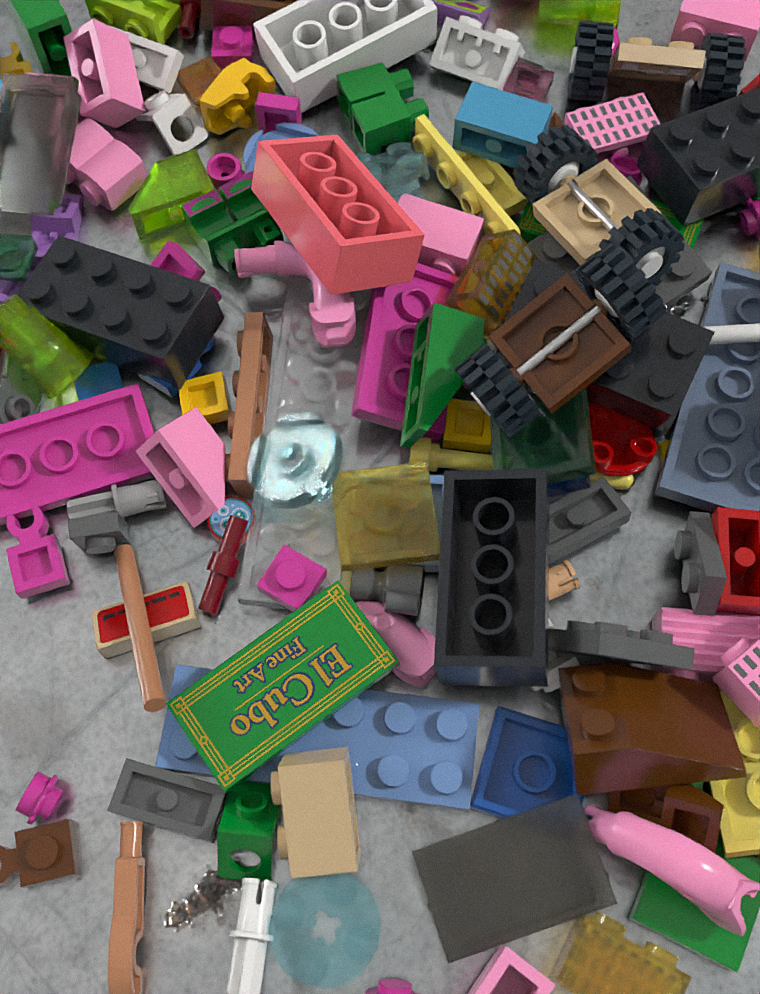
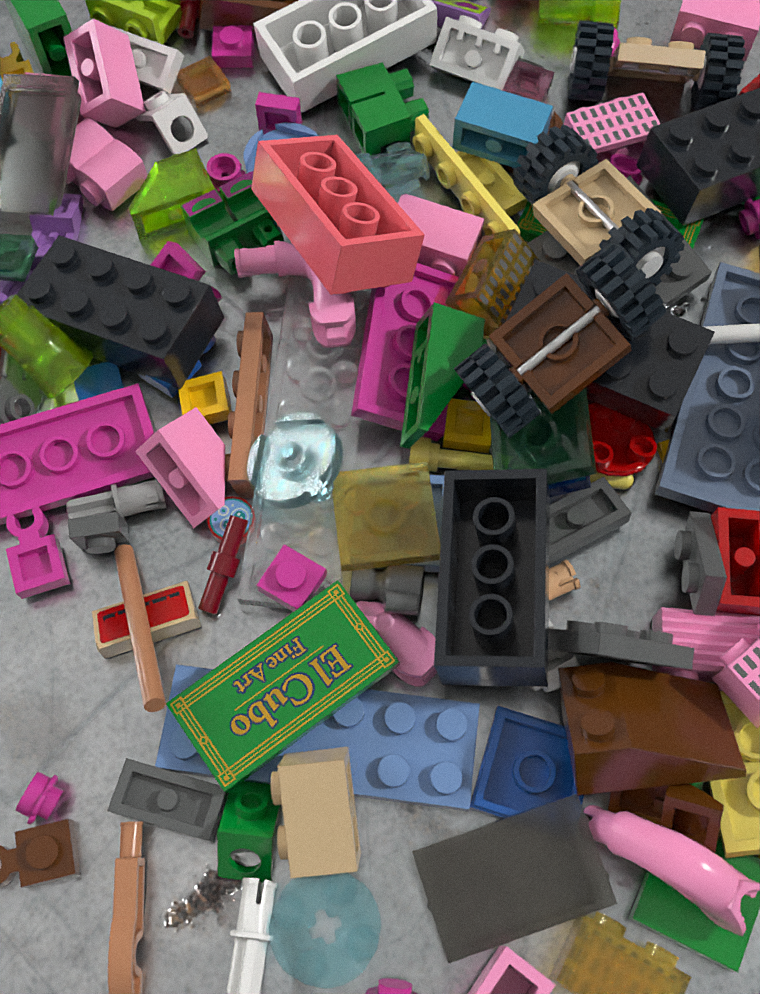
yellow hand [199,58,276,135] -> none

